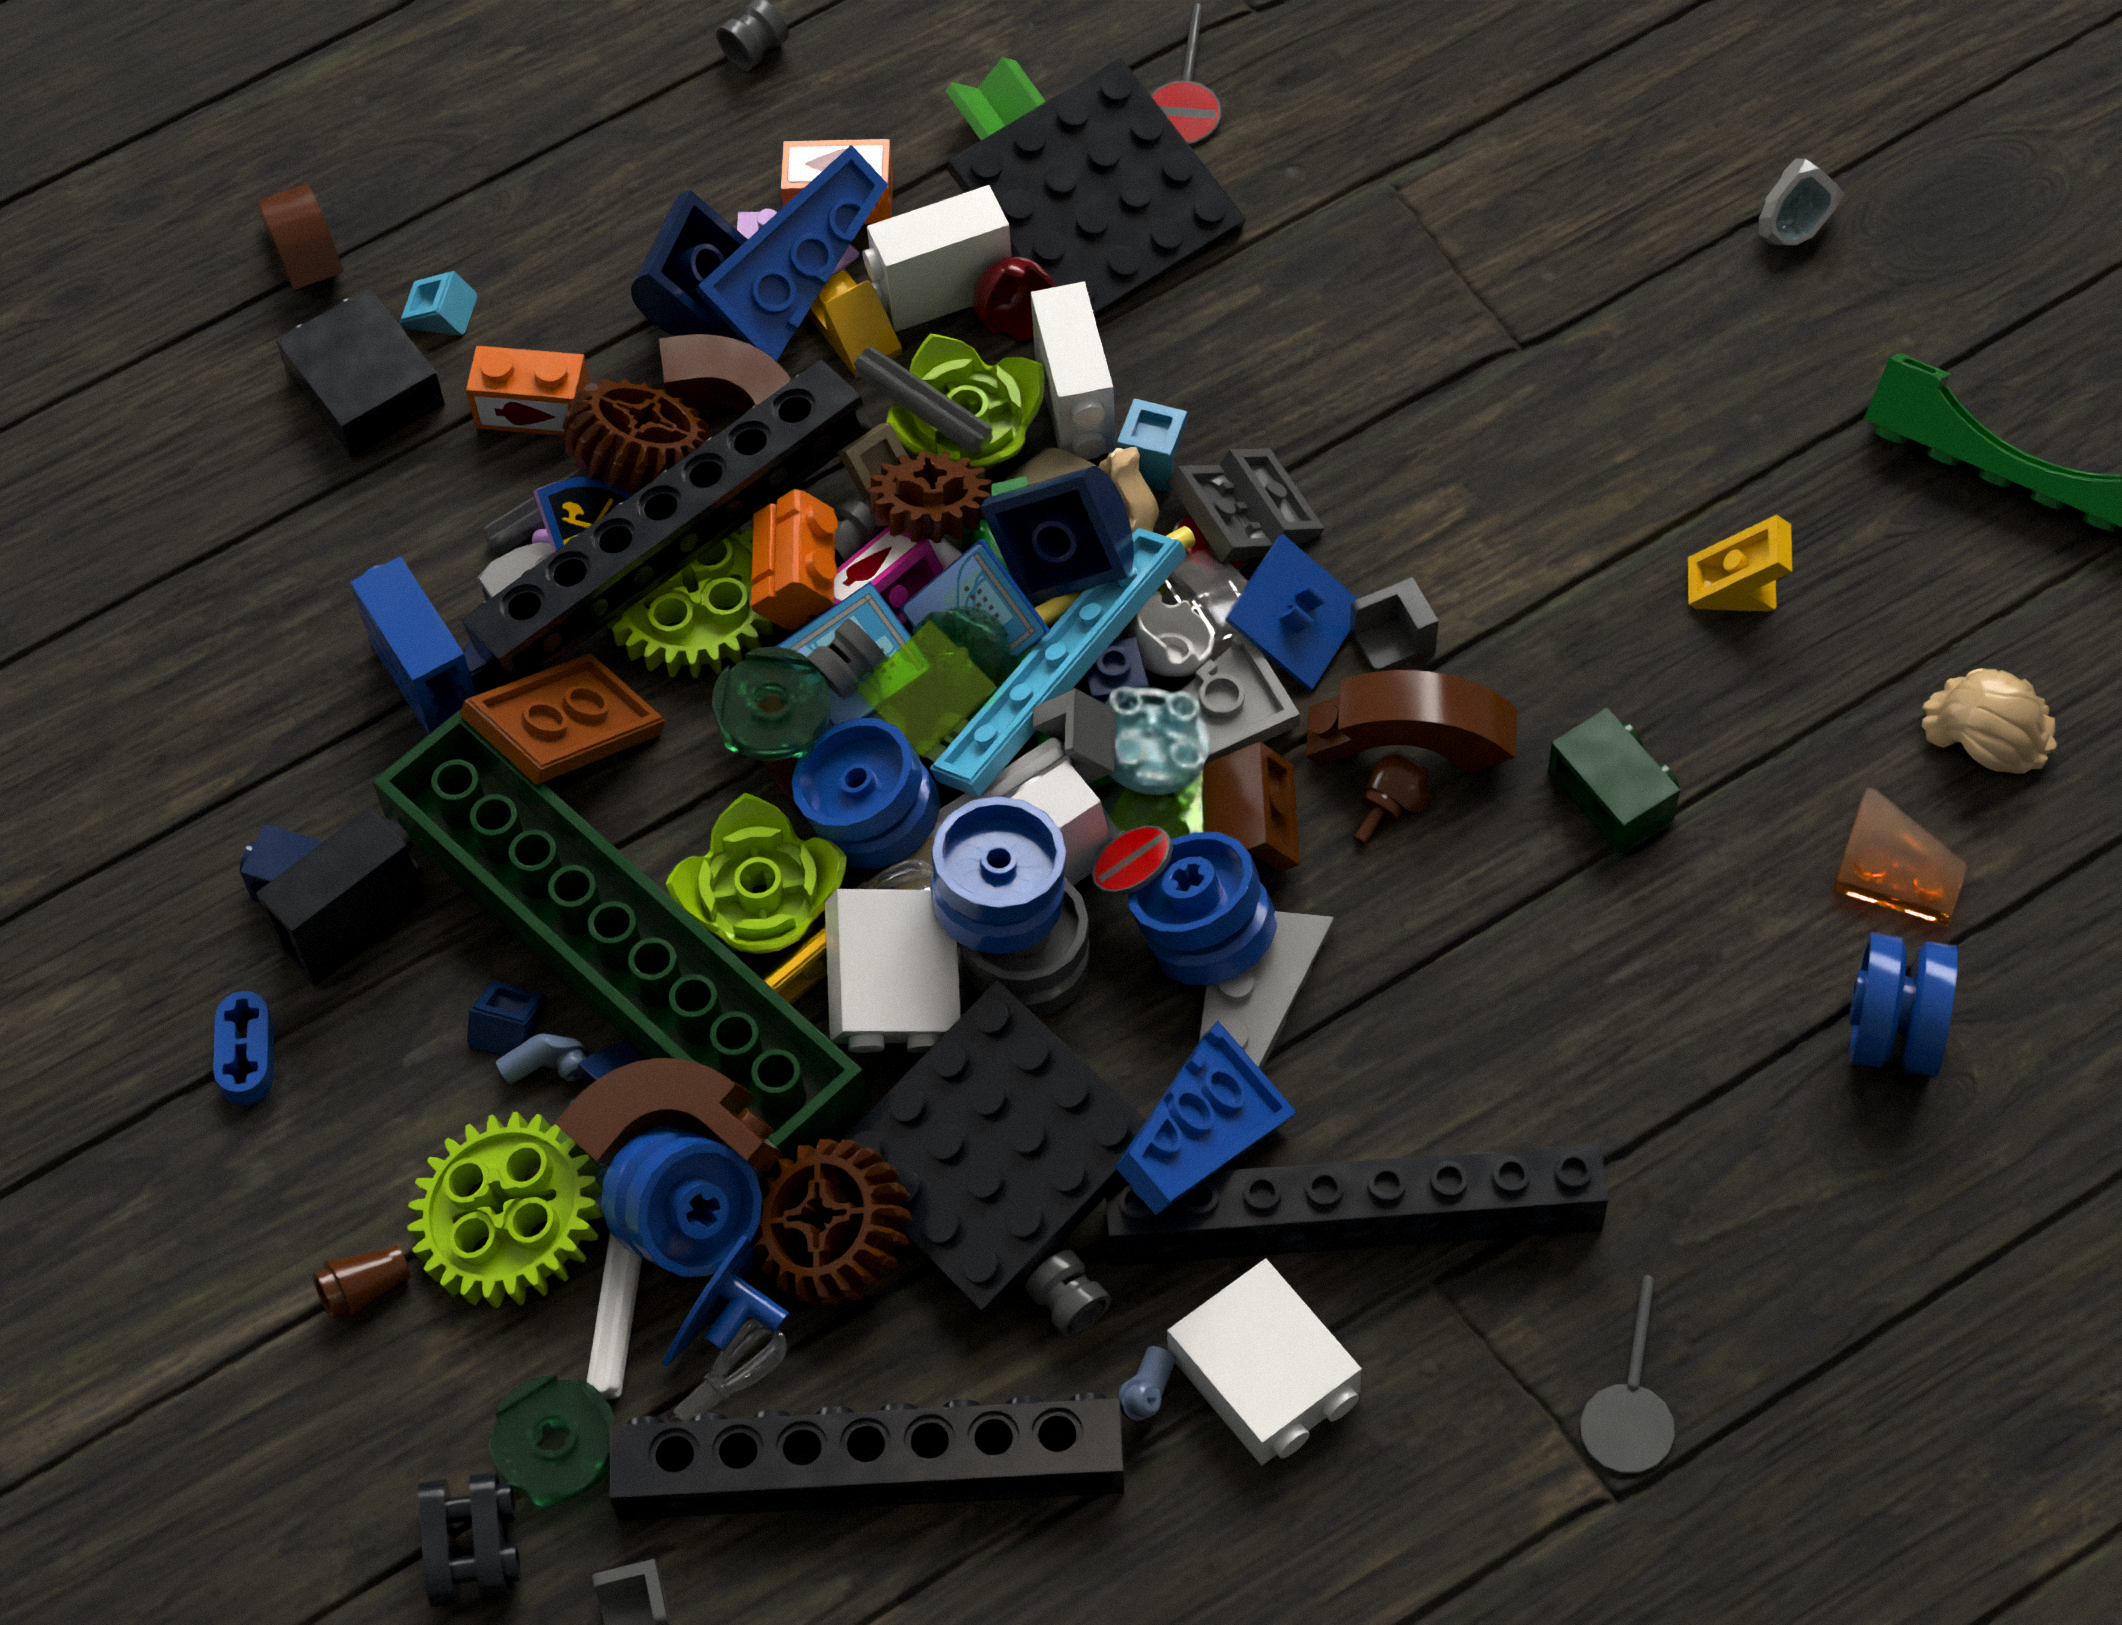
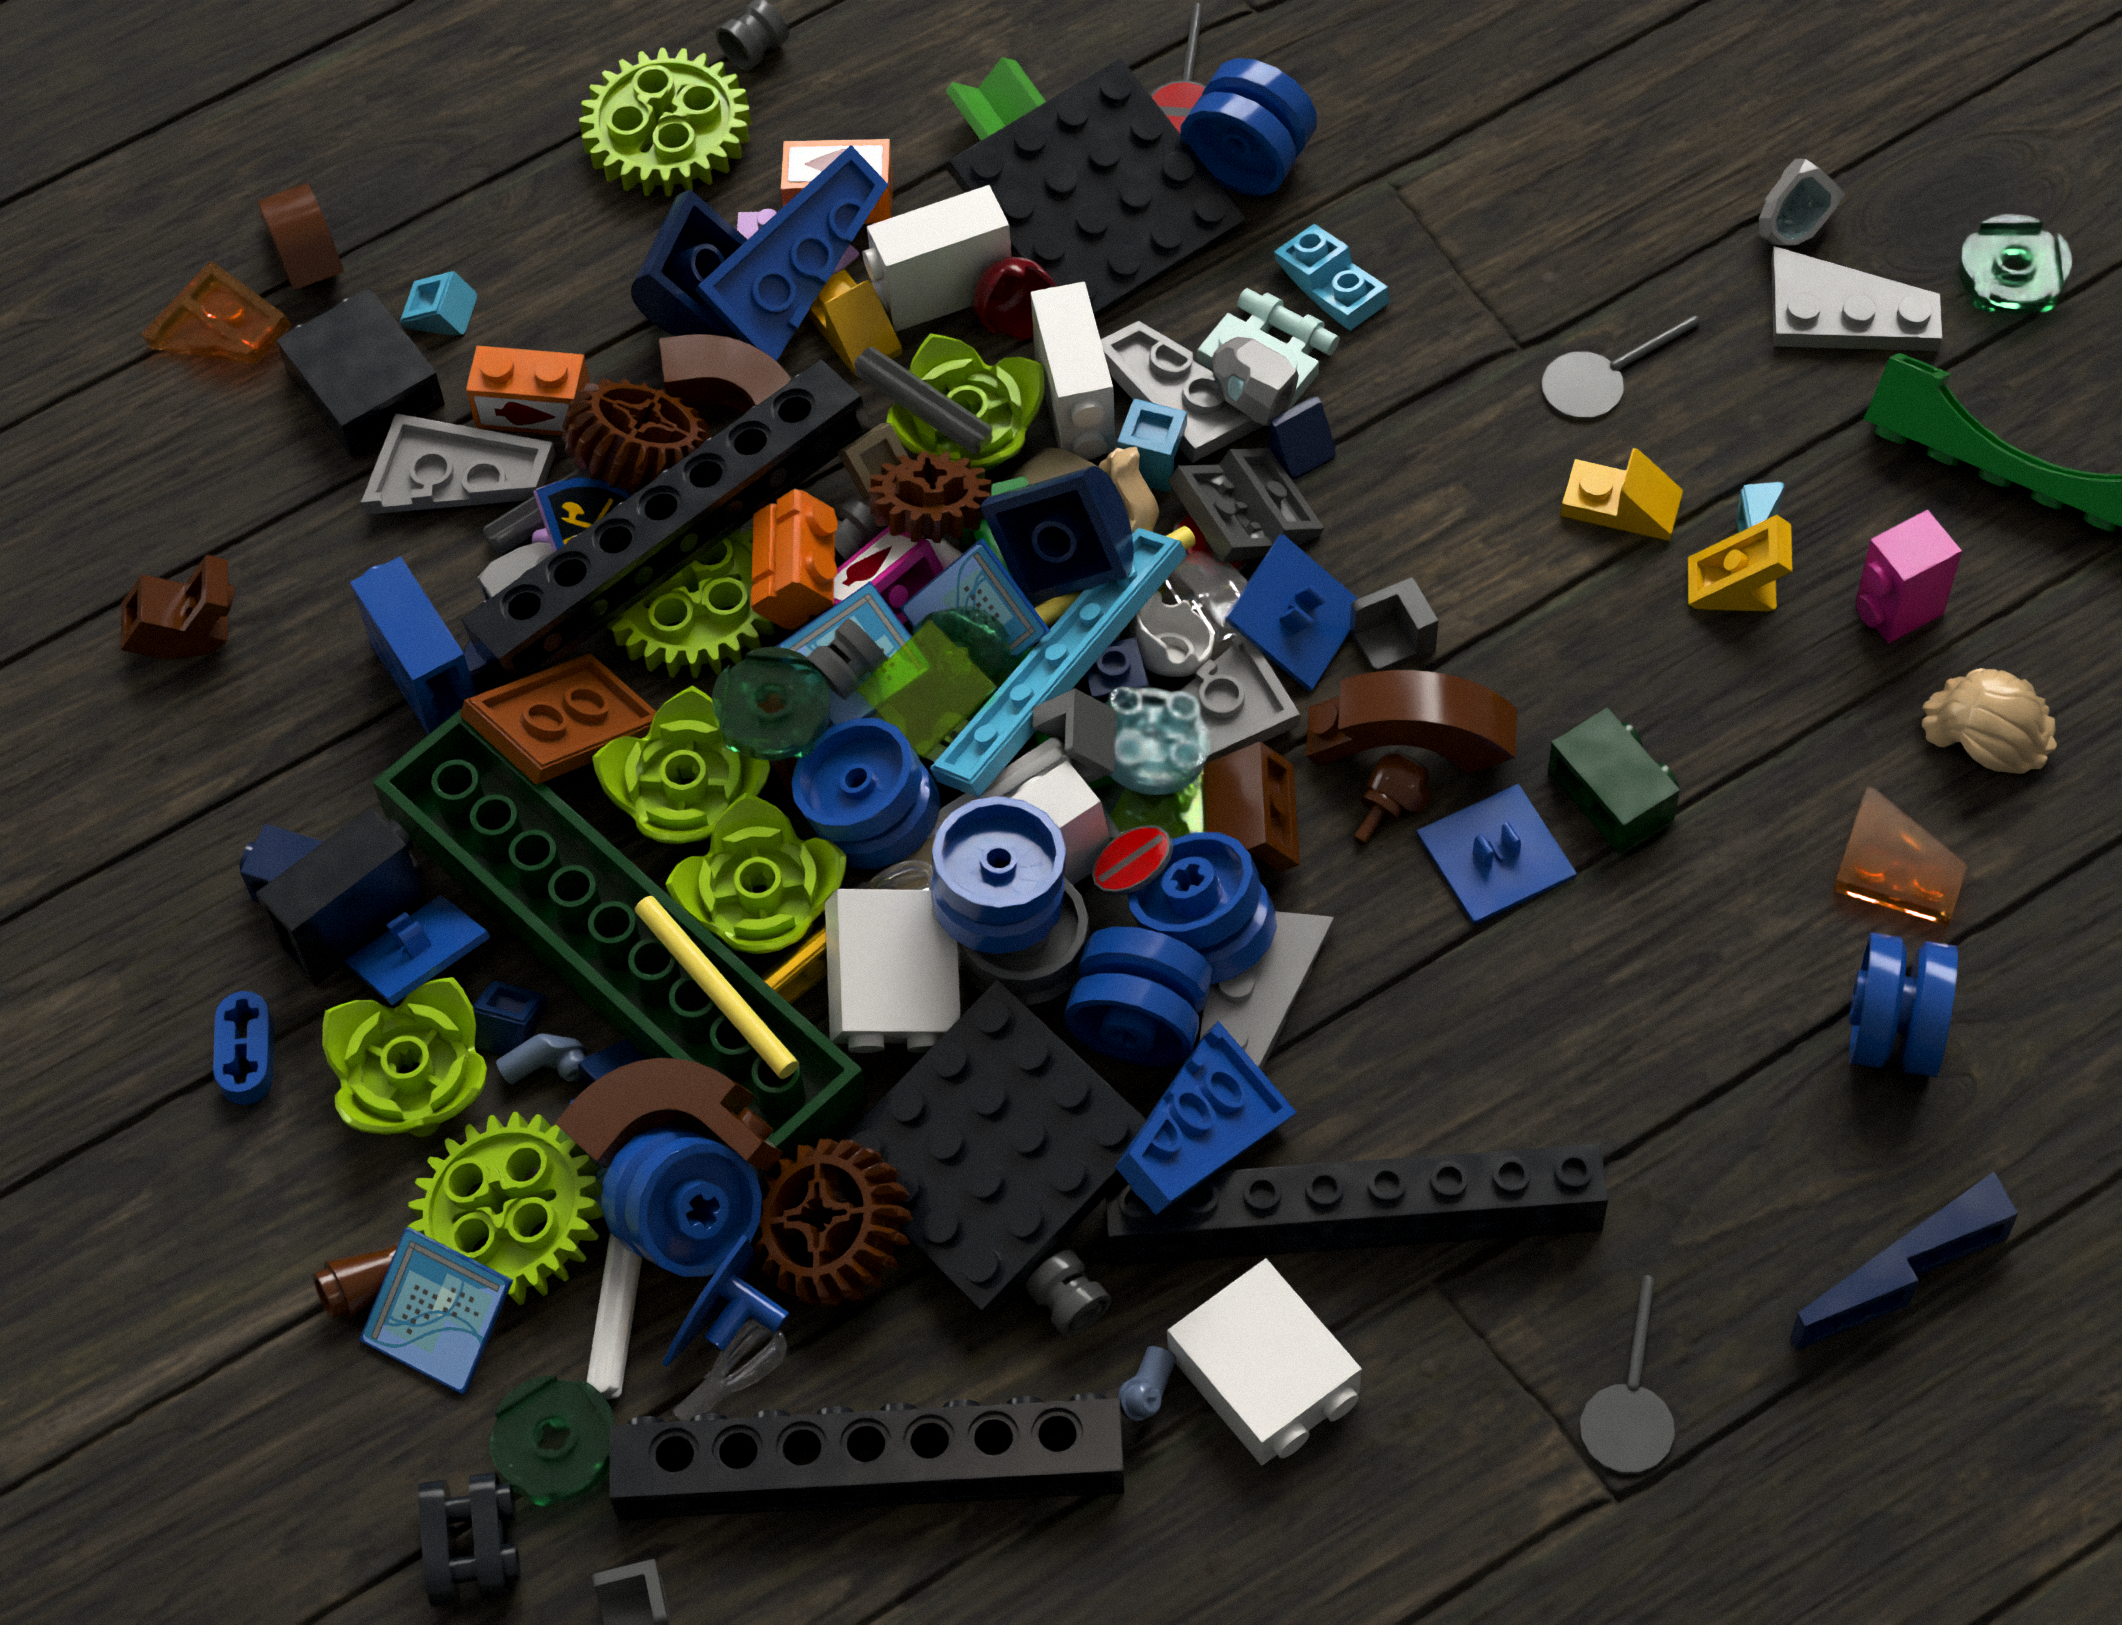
none -> reddish brown brick [121,555,234,659]
none -> clear orange wing [141,261,292,364]
none -> lime brick [322,977,487,1137]
none -> blue piece [344,895,491,1005]
none -> piece [359,1227,513,1394]
none -> light grey wing [361,414,555,515]
none -> lime gear [579,48,752,196]
none -> lime brick [592,686,771,844]
none -> light yellow bar [635,896,799,1079]
none -> blue wheel [1064,927,1213,1067]
none -> light grey wing [1101,321,1265,463]
none -> blue wheel [1180,58,1317,196]
none -> light aqua plate [1198,288,1340,410]
none -> light grey rock [1211,337,1299,426]
none -> dark blue slope [1270,396,1336,479]
none -> medium azure slope [1274,224,1390,331]
none -> blue piece [1416,784,1577,925]
none -> piece [1542,315,1700,421]
none -> yellow slope [1560,448,1683,541]
none -> medium azure slope [1736,482,1785,533]
none -> wing [1771,246,1942,351]
none -> dark blue slope [1790,1172,2018,1351]
none -> dark pink brick [1855,510,1962,643]
none -> clear green plate [1958,214,2072,314]

